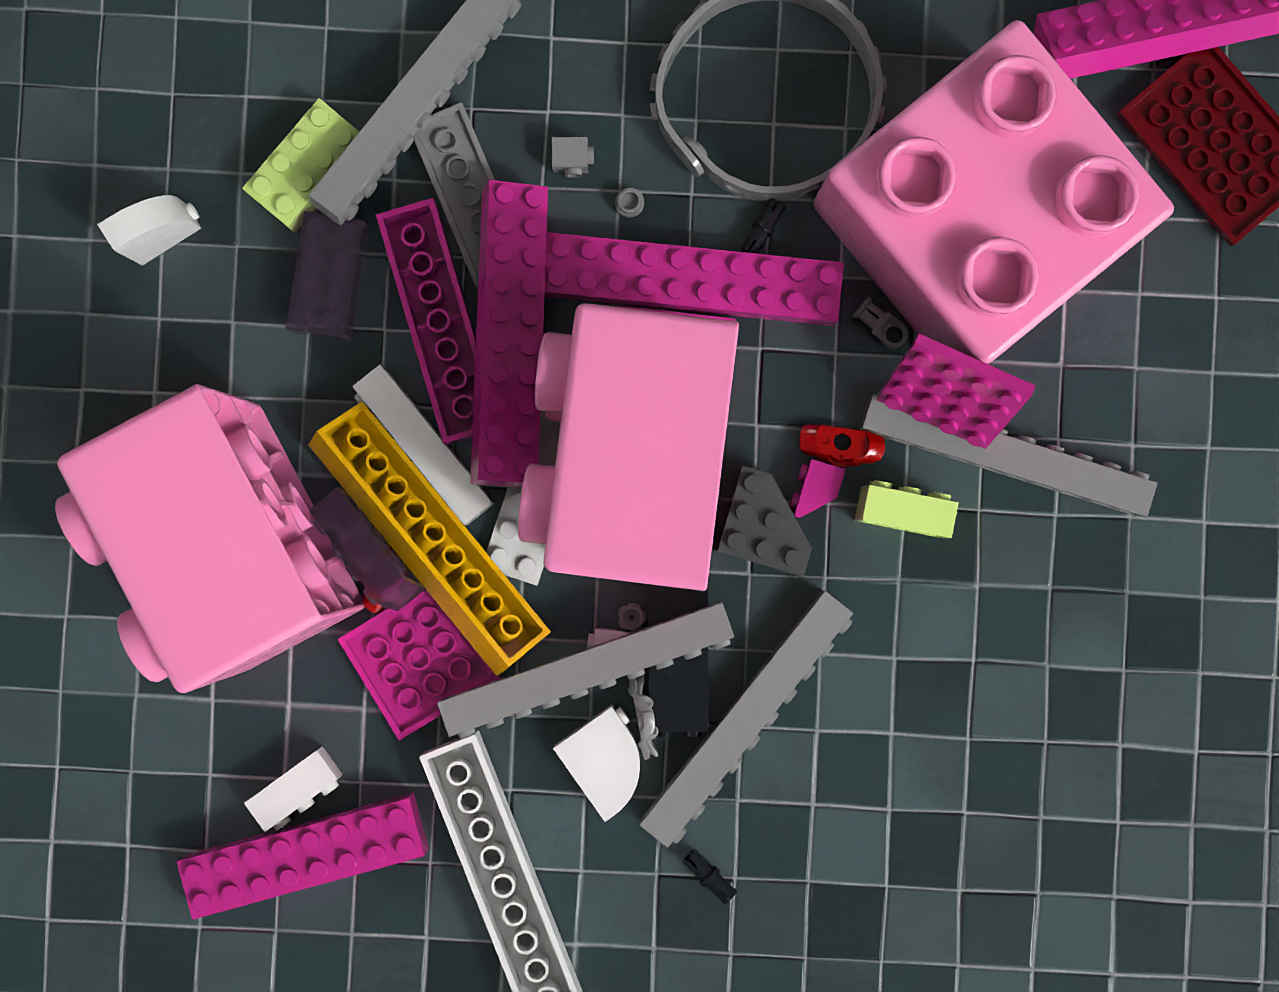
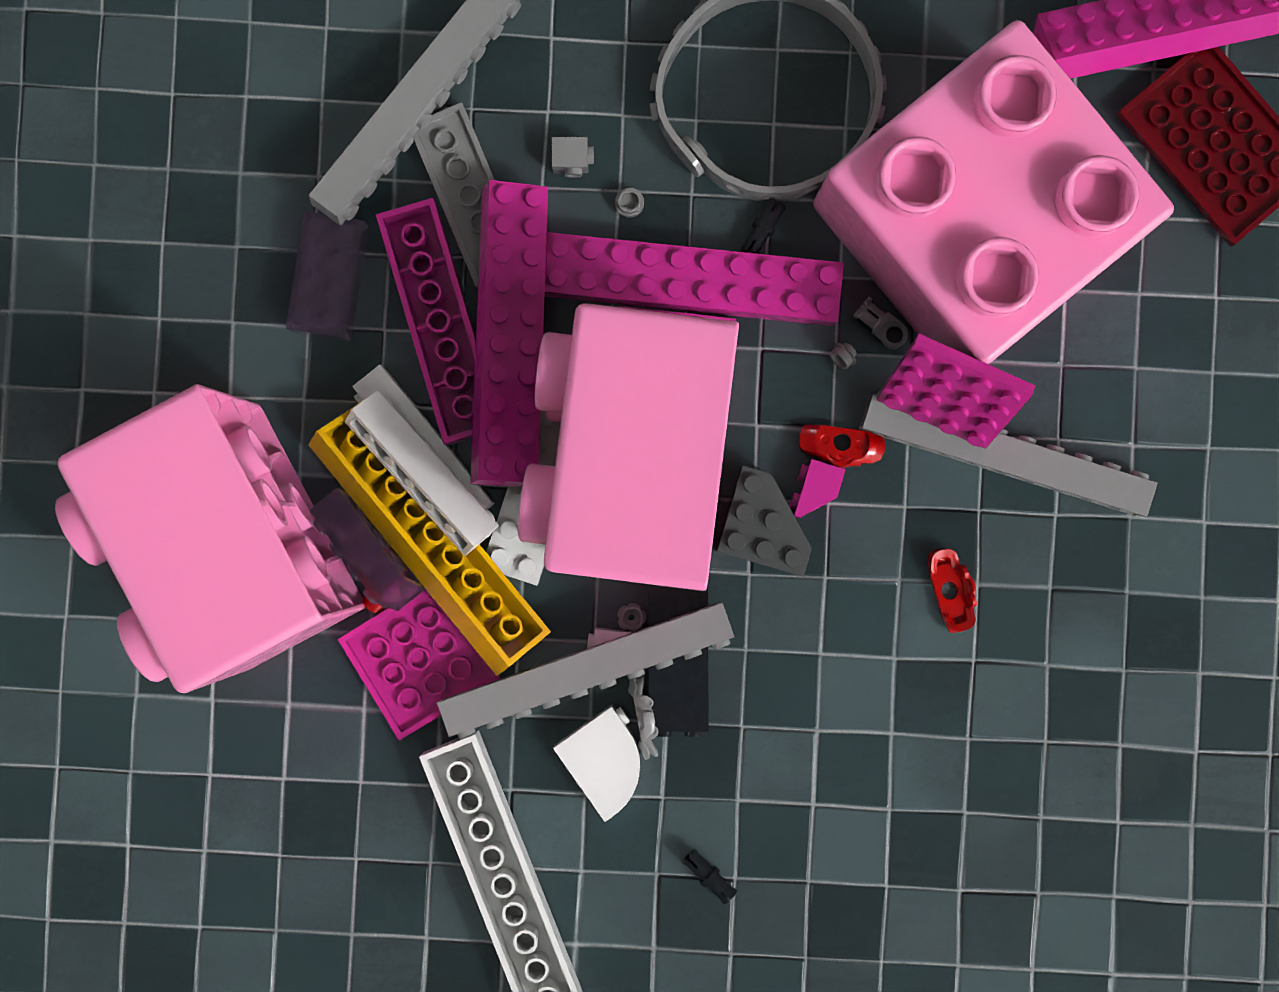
white brick [97,195,201,266] -> none
dark pink brick [177,792,429,920] -> none
yellowish green brick [242,98,359,233] -> none
white brick [244,746,343,832] -> none
light grey brick [640,590,853,848] -> none
yellowish green brick [854,480,959,538] -> none
none -> white brick [345,390,499,556]
none -> light grey plate [829,342,857,370]
none -> red piece [927,548,977,633]

